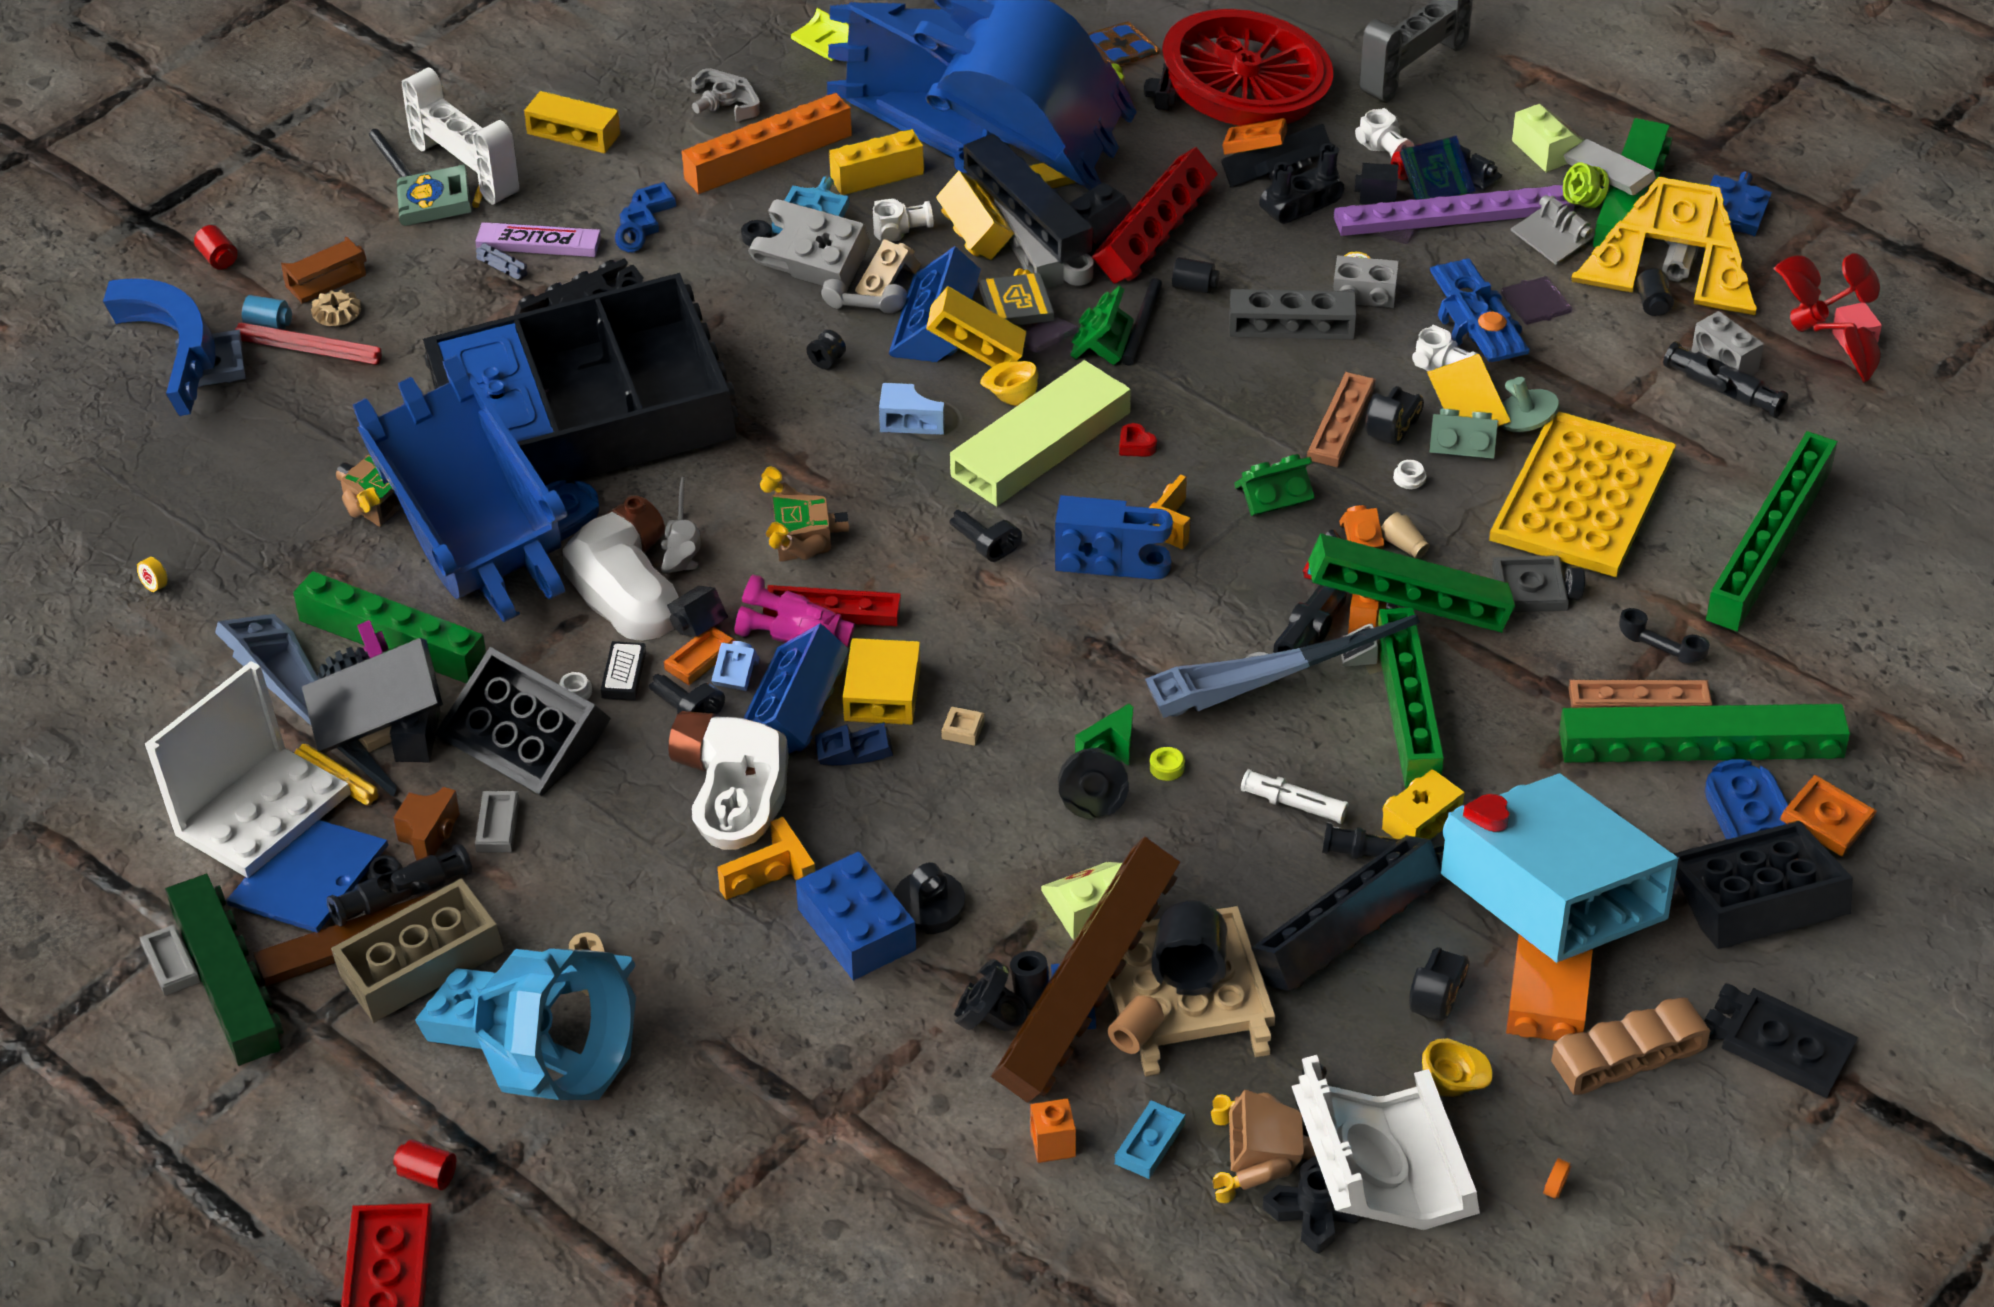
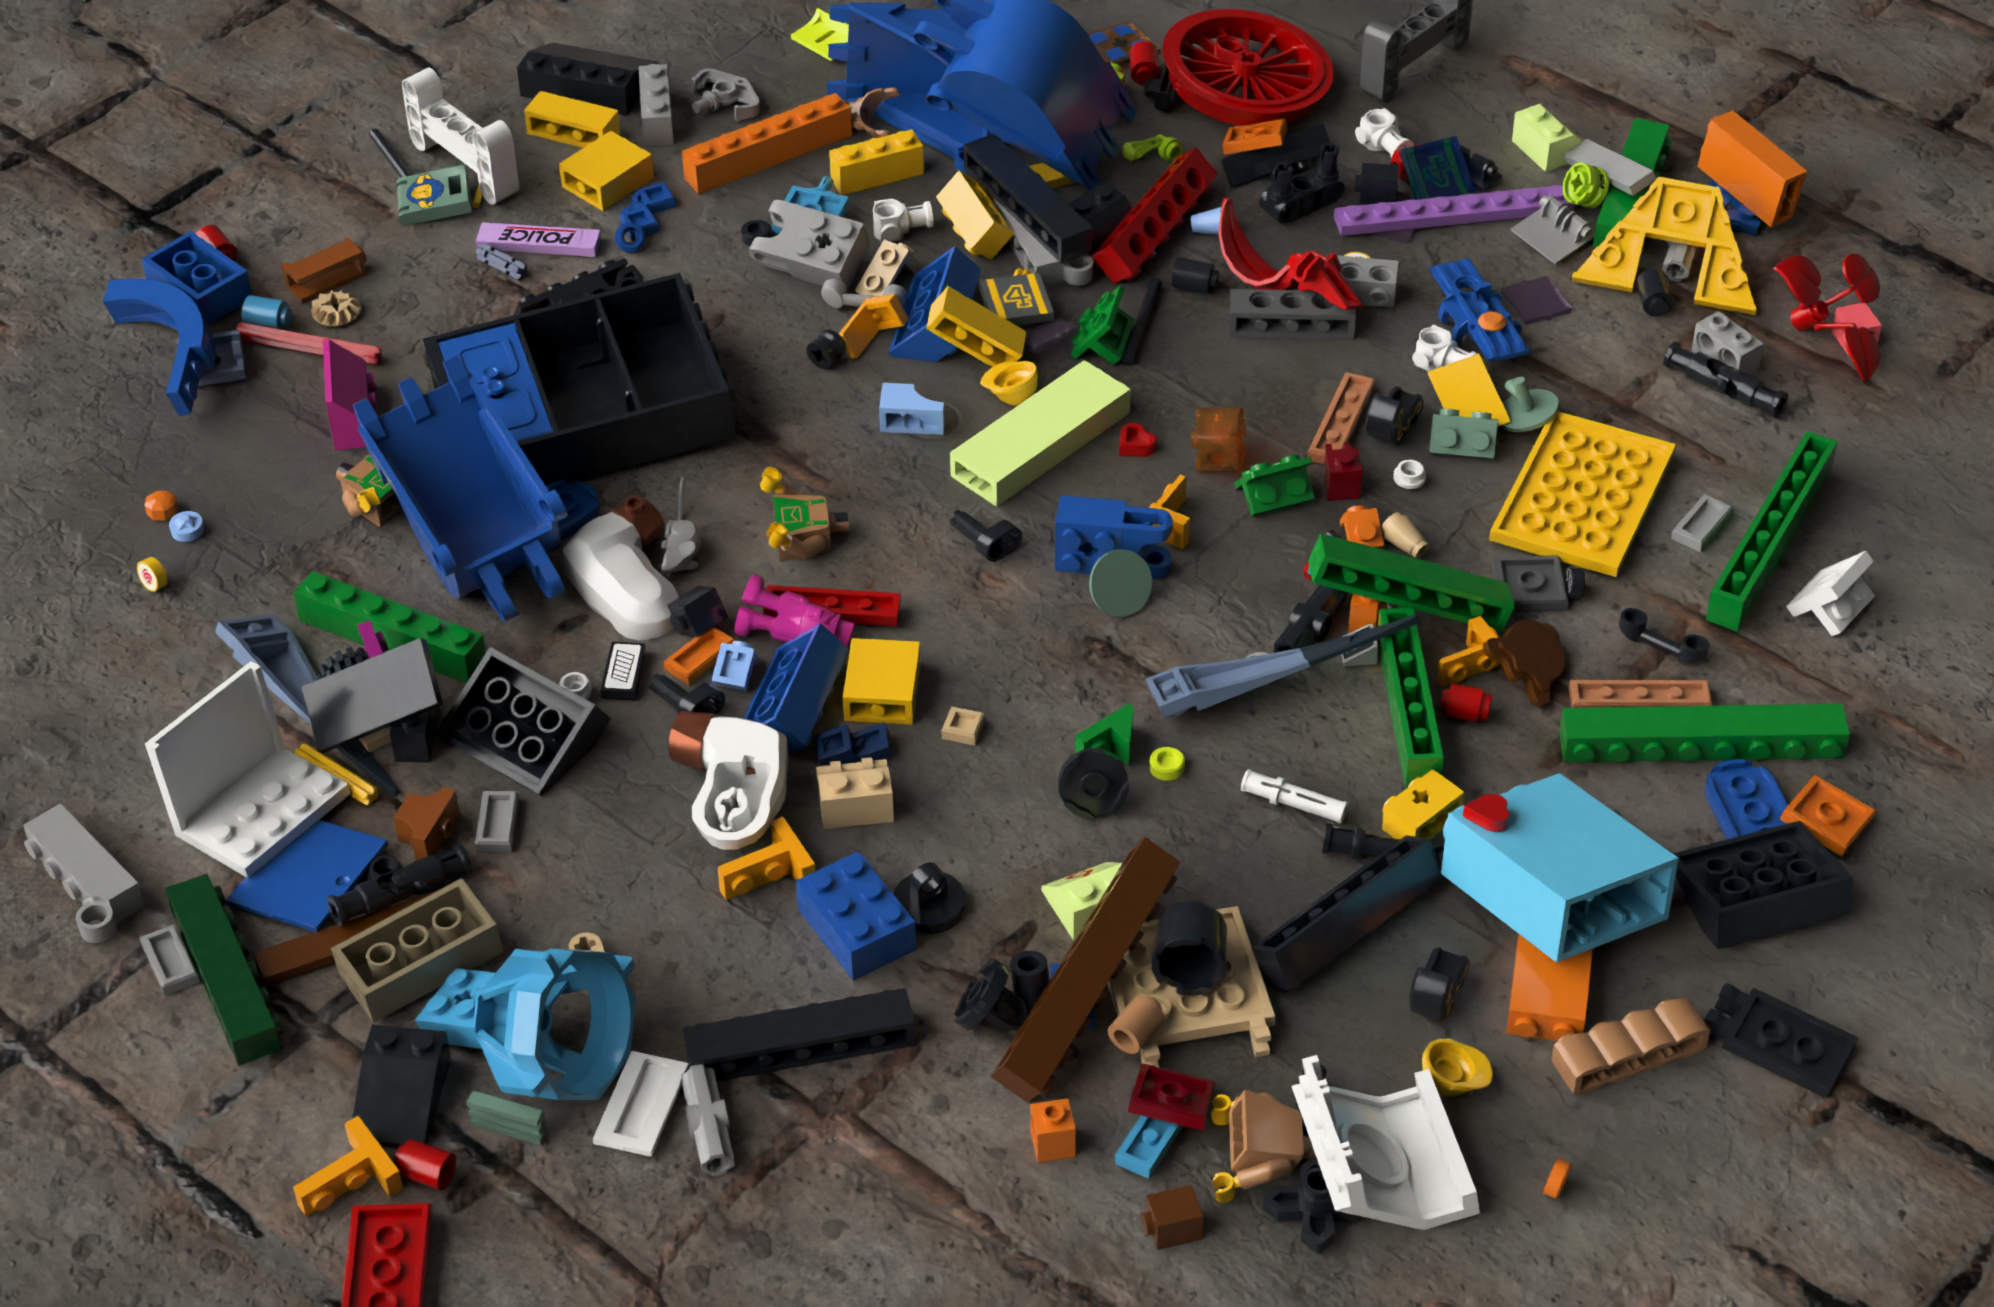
none -> light grey hinge [23,803,145,943]
none -> blue brick [142,231,252,325]
none -> orange tile [144,490,179,521]
none -> light blue tile [169,511,204,542]
none -> light orange bracket [293,1116,403,1217]
none -> dark pink slope [323,339,377,450]
none -> black slope [352,1024,452,1148]
none -> sand green tile [466,1090,547,1145]
none -> black slope [517,42,658,116]
none -> yellow brick [559,131,654,211]
none -> white piece [593,1051,689,1157]
none -> light grey arch [638,64,674,147]
none -> light grey piece [681,1064,735,1176]
none -> black brick [683,988,916,1082]
none -> tan brick [816,757,894,830]
none -> light orange bracket [839,294,909,359]
none -> medium nougat helmet [849,88,900,138]
none -> sand green shield [1089,549,1152,617]
none -> lime piece [1122,134,1183,162]
none -> dark red tile [1127,1064,1216,1131]
none -> red brick [1129,41,1160,85]
none -> reddish brown brick [1141,1185,1204,1250]
none -> light blue cone [1191,207,1221,235]
none -> clear orange brick [1191,407,1246,472]
none -> red piece [1218,198,1363,310]
none -> dark red brick [1323,443,1363,501]
none -> light orange bracket [1437,616,1499,687]
none -> red brick [1440,683,1492,723]
none -> reddish brown tile [1483,619,1565,708]
none -> light grey tile [1671,494,1733,552]
none -> orange brick [1697,110,1807,227]
none -> white bracket [1786,551,1875,636]

